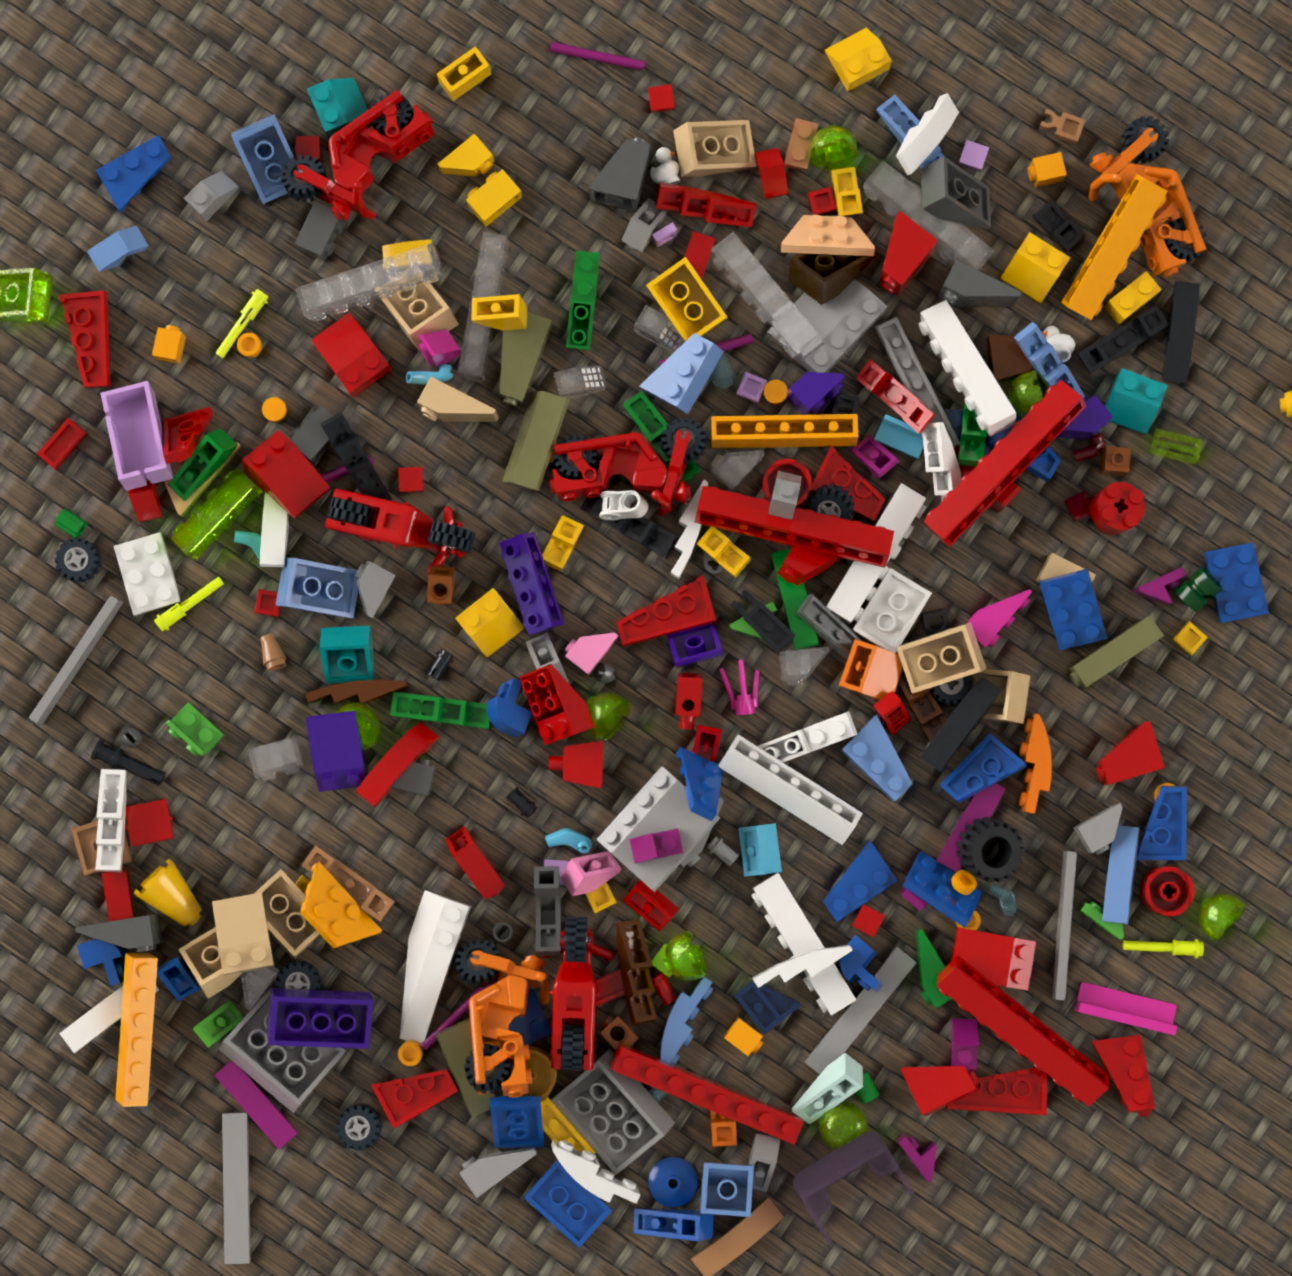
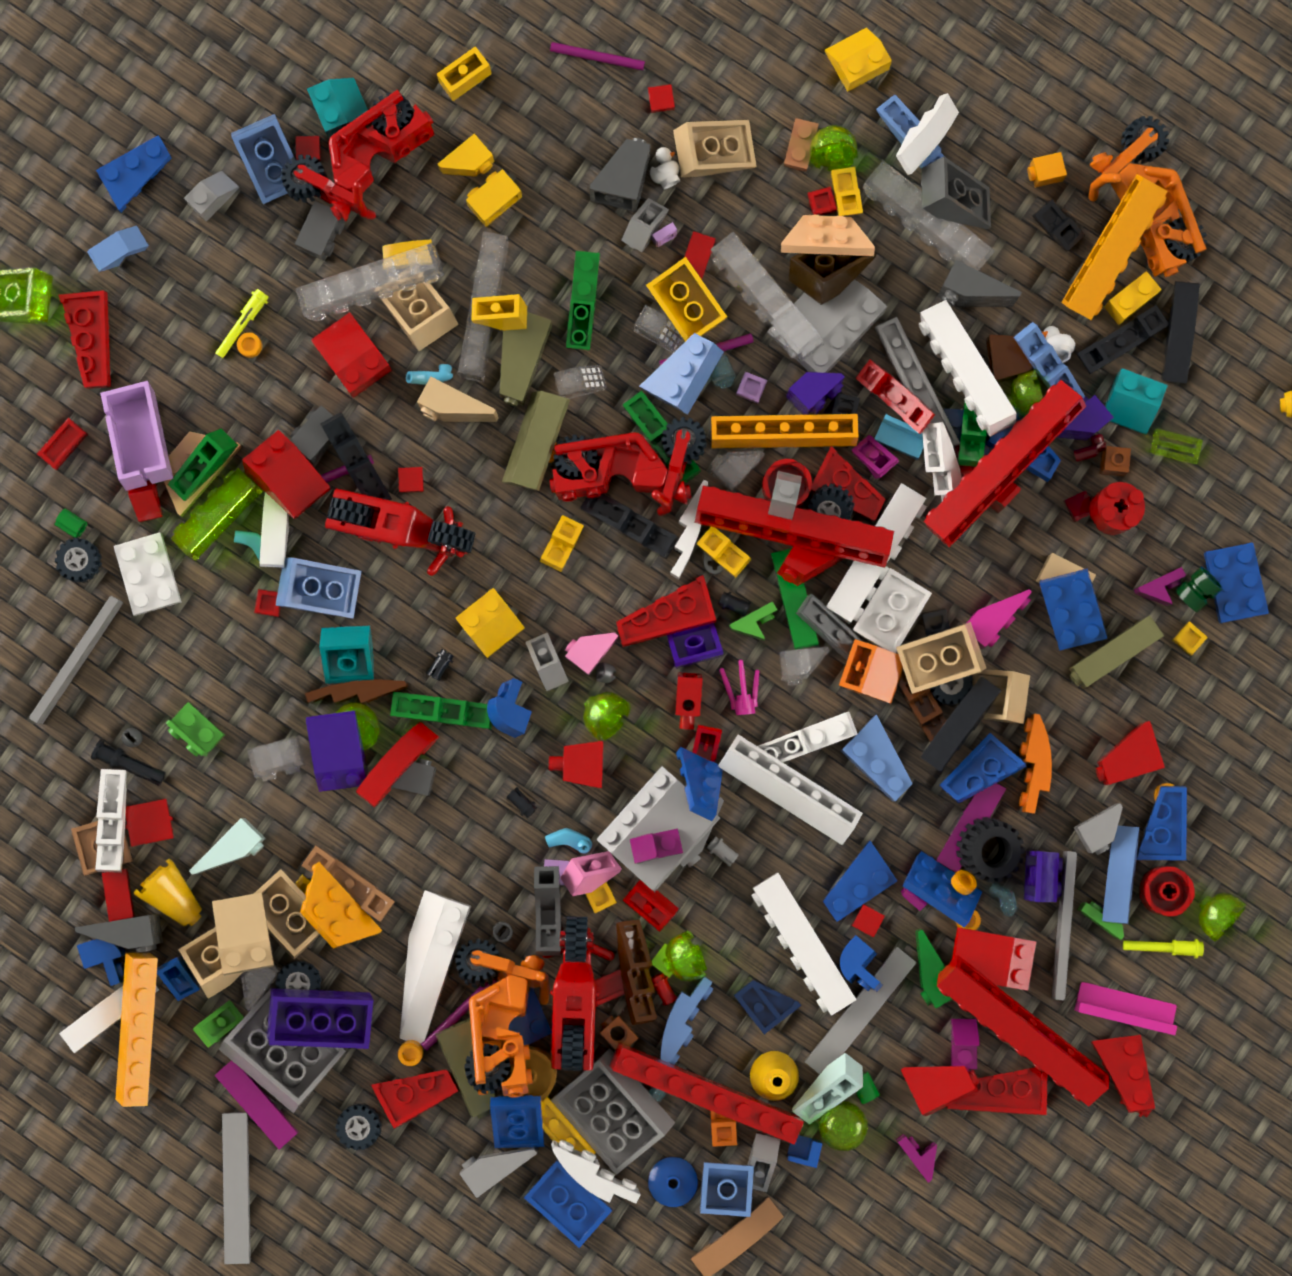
light orange brick [152,325,186,364] -> none
neon yellow pin [154,576,224,632] -> none
red wing [163,407,213,464] -> none
medium nougat cone [260,634,287,672] -> none
light orange tile [262,397,287,422] -> none
light grey slope [355,561,396,618] -> none
dark pink slope [418,329,462,369] -> none
dark orange brick [427,566,455,606] -> none
red slope [445,826,506,900] -> none
dark purple brick [499,532,564,635] -> none
red slope [520,664,595,745] -> none
white piece [599,490,648,520] -> none
blue slope [633,1208,713,1242] -> none
red slope [654,183,757,227] -> none
light orange brick [724,1017,763,1056] -> none
black hinge [731,590,795,653] -> none
medium azure panel [738,823,782,877] -> none
white slope [752,945,853,988] -> none
red slope [754,148,788,199] -> none
light orange tile [764,379,788,405] -> none
clear purple windscreen [794,1131,914,1245] -> none
red slope [873,691,911,736] -> none
red slope [879,211,938,296] -> none
lavender tile [958,140,989,172] -> none
yellow slope [1000,232,1070,304] -> none
medium nougat plate [1039,109,1085,144] -> none
none -> light aqua slope [189,818,266,875]
none -> black pin [718,591,751,617]
none -> yellow cone [750,1051,799,1101]
none -> blue panel [786,1135,822,1168]
none -> dark purple slope [1024,851,1063,902]

